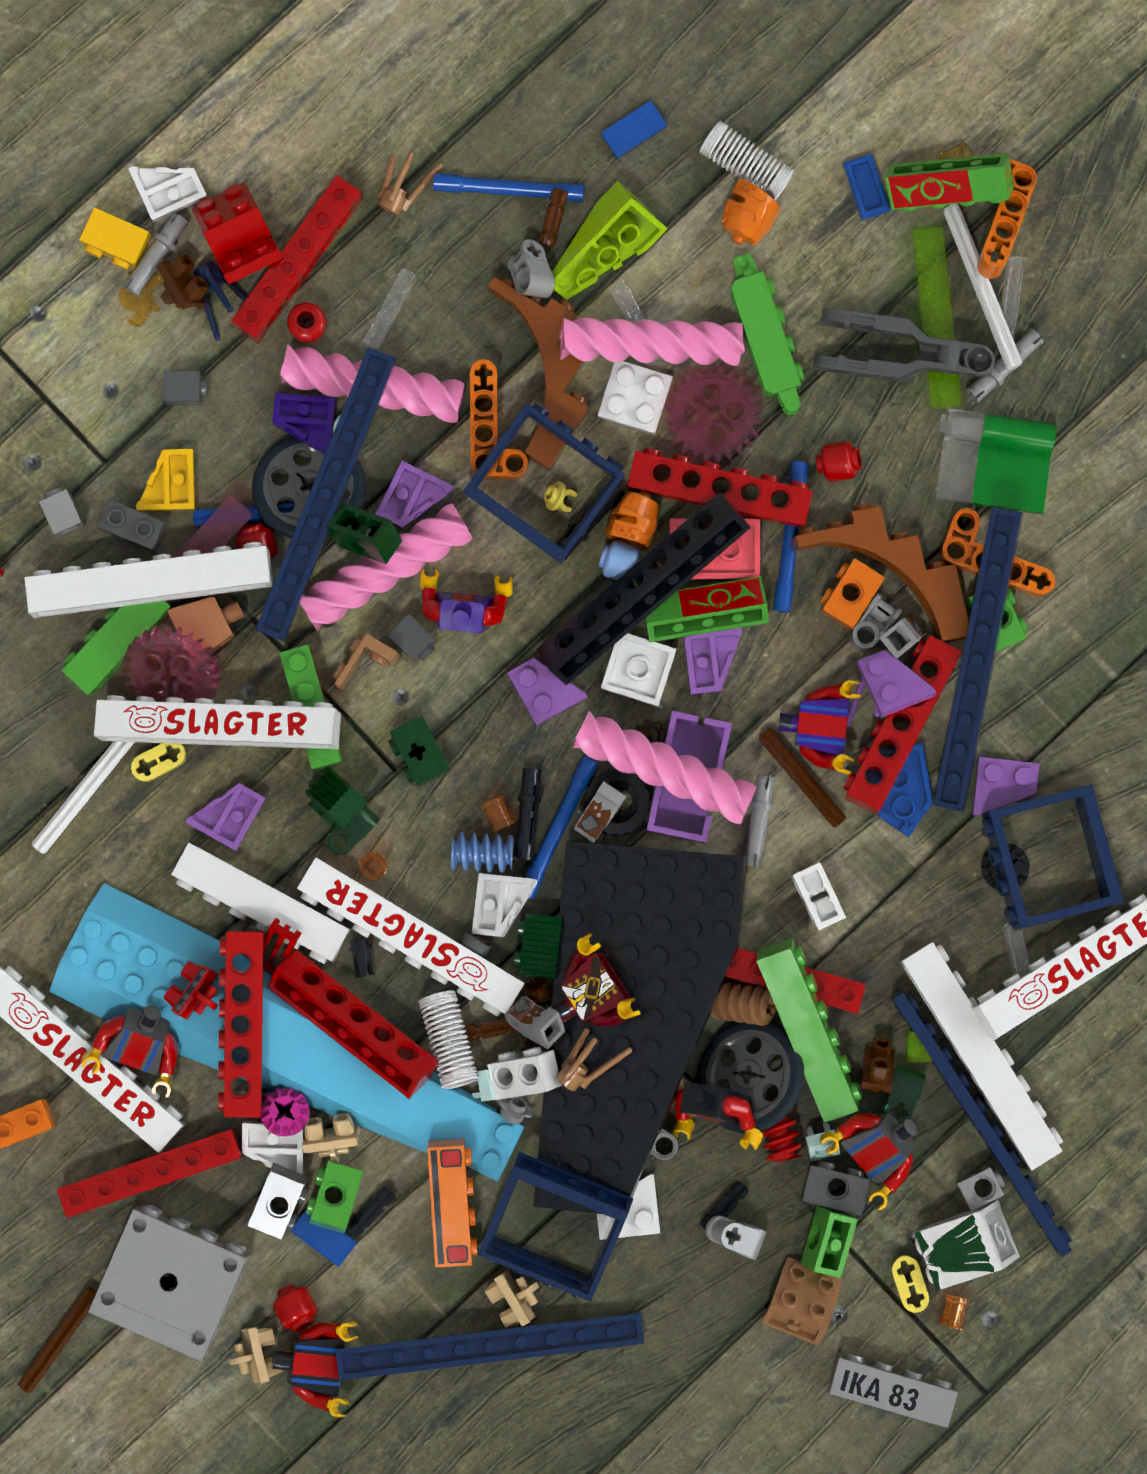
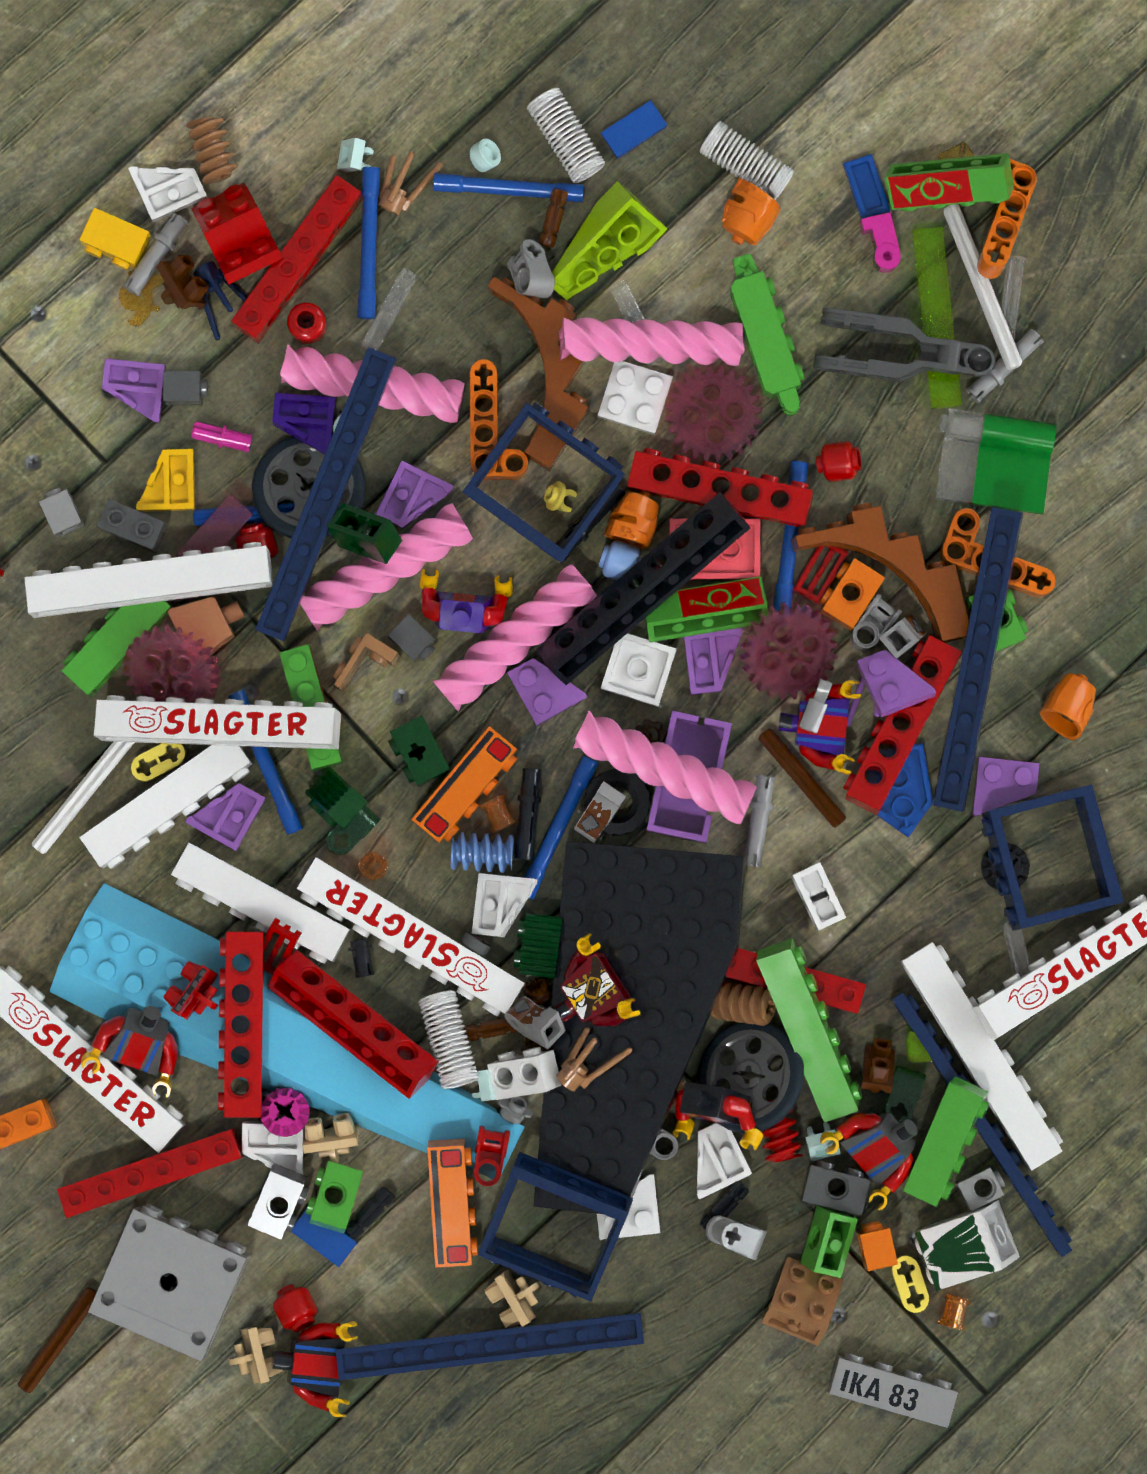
none -> white brick [79,745,253,869]
none -> medium lavender wing [102,358,166,423]
none -> medium nougat piece [186,117,238,184]
none -> dark pink axle [191,421,253,453]
none -> blue piece [228,689,304,835]
none -> light aqua tile [337,138,374,173]
none -> blue piece [357,167,381,319]
none -> orange brick [411,726,518,844]
none -> bright pink piece [433,564,597,712]
none -> light aqua tile [470,139,501,172]
none -> red piece [473,1126,510,1186]
none -> white piece [527,88,605,183]
none -> white wing [697,1123,752,1199]
none -> clear pink gear [740,602,838,700]
none -> red tile [793,546,849,606]
none -> light grey bar [799,679,832,734]
none -> orange brick [856,1221,898,1271]
none -> dark pink leg [859,212,901,273]
none -> bright green brick [903,1076,990,1207]
none -> orange helmet [1039,673,1096,741]

